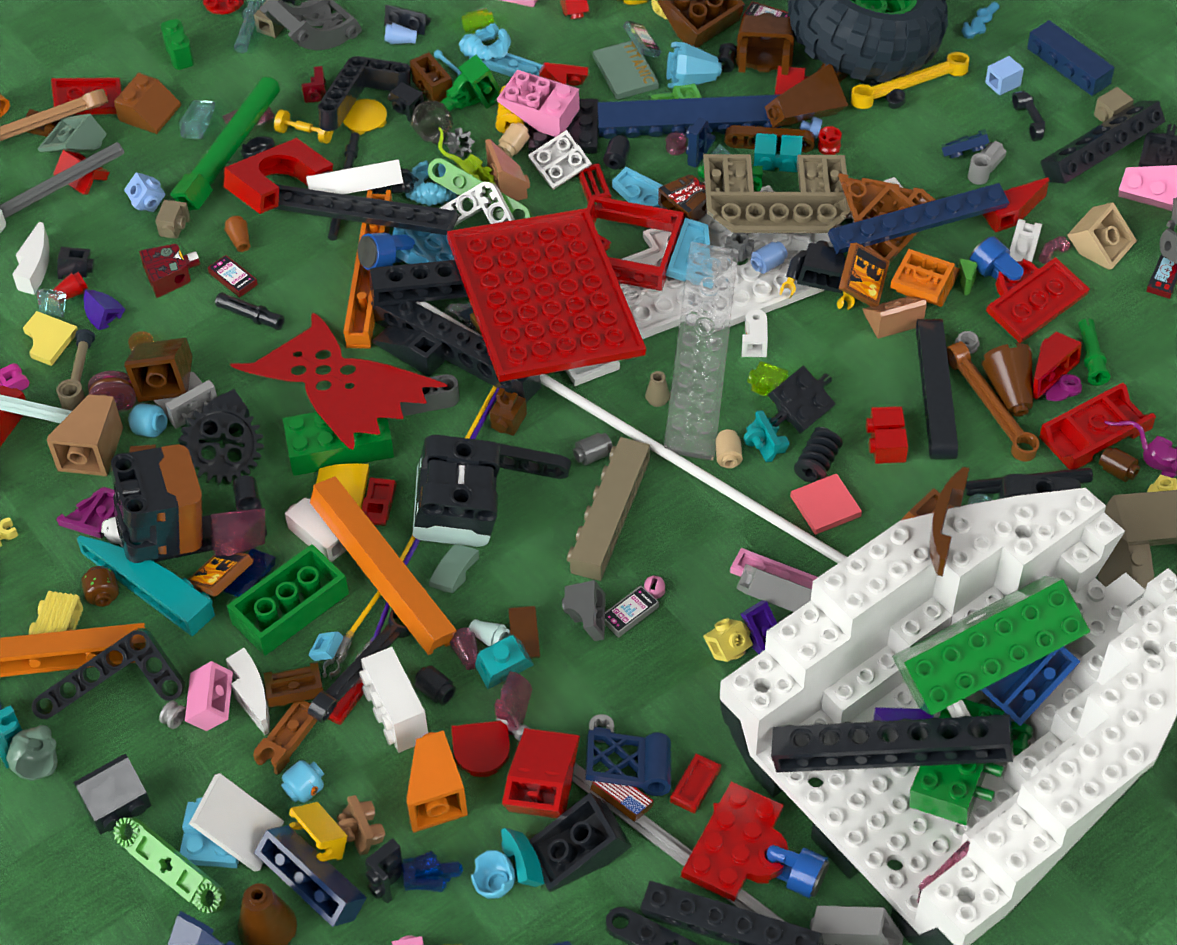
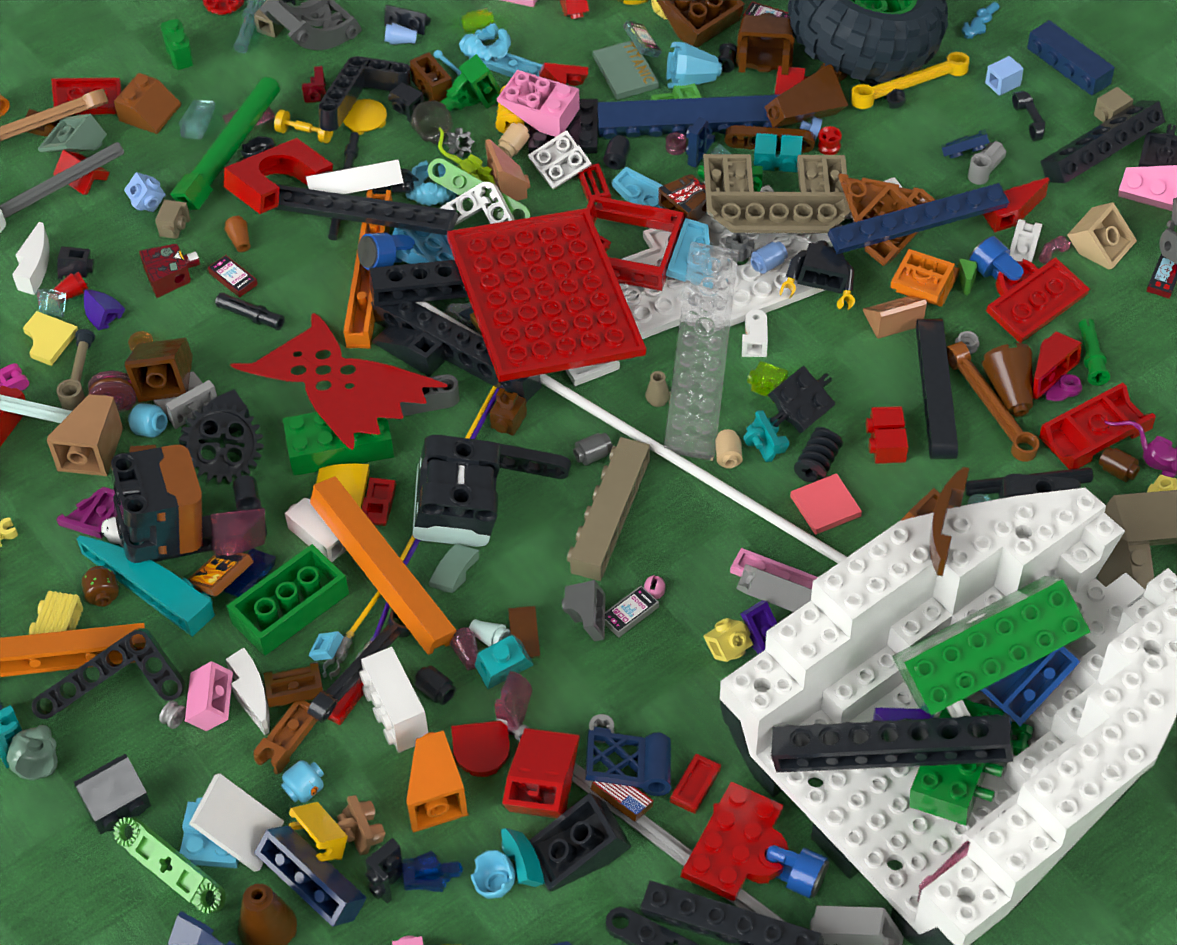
tile [839,242,890,307] -> none

